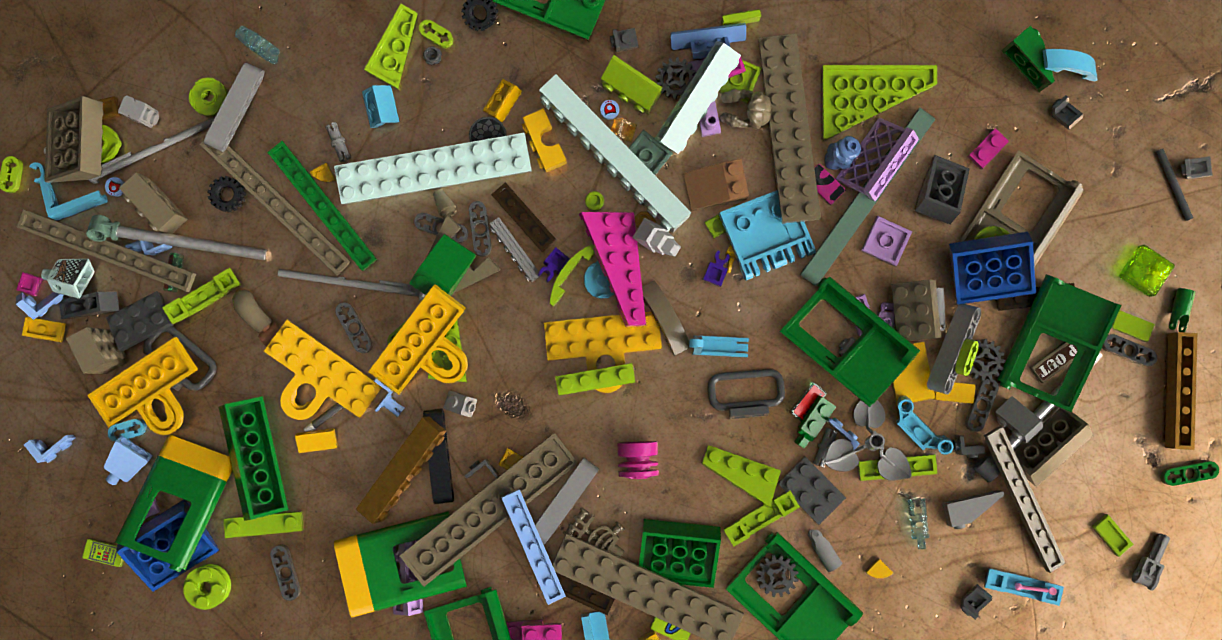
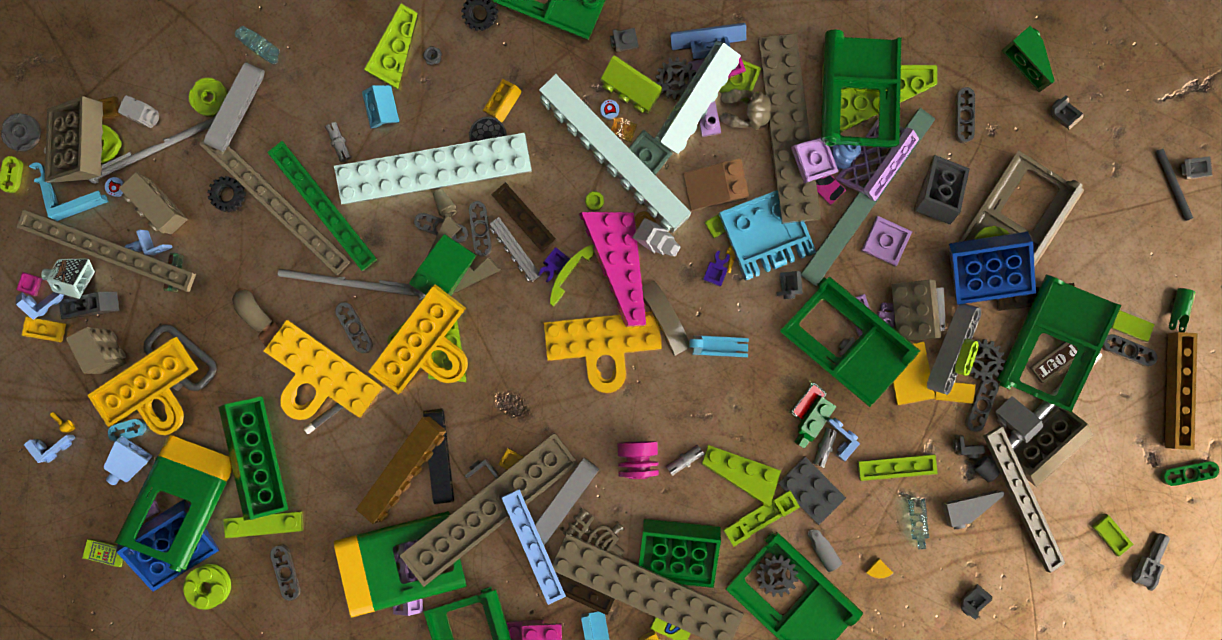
flat silver piece [86,215,267,261] -> none
dark grey plate [106,291,173,351] -> none
lime slope [162,268,240,324] -> none
yellow tile [295,428,338,453] -> none
yellow tile [310,163,336,182] -> none
light blue bracket [374,377,405,417] -> none
lime beam [419,20,453,48] -> none
light grey bracket [443,390,477,417] -> none
yellow arch [521,108,567,173] -> none
lime brick [555,363,635,396] -> none
medium azure tile [584,261,614,299] -> none
dark grey bar [708,369,785,419] -> none
lime tile [721,9,761,26] -> none
light grey plant [824,400,911,481] -> none
medium azure plate [896,395,954,455] -> none
dark pink plate [967,128,1009,169] -> none
medium azure slope [984,568,1064,606] -> none
bright pink hinge [1014,583,1057,595] -> none
medium azure slope [1043,49,1098,82] -> none
clear neon green brick [1119,245,1175,297] -> none
none -> dark grey tile [1,113,41,151]
none -> yellow hand [50,412,75,433]
none -> light grey pin [666,445,704,476]
none -> dark grey bracket [776,271,803,299]
none -> lavender tile [791,137,838,183]
none -> green piece [821,29,902,147]
none -> dark grey beam [955,87,975,144]

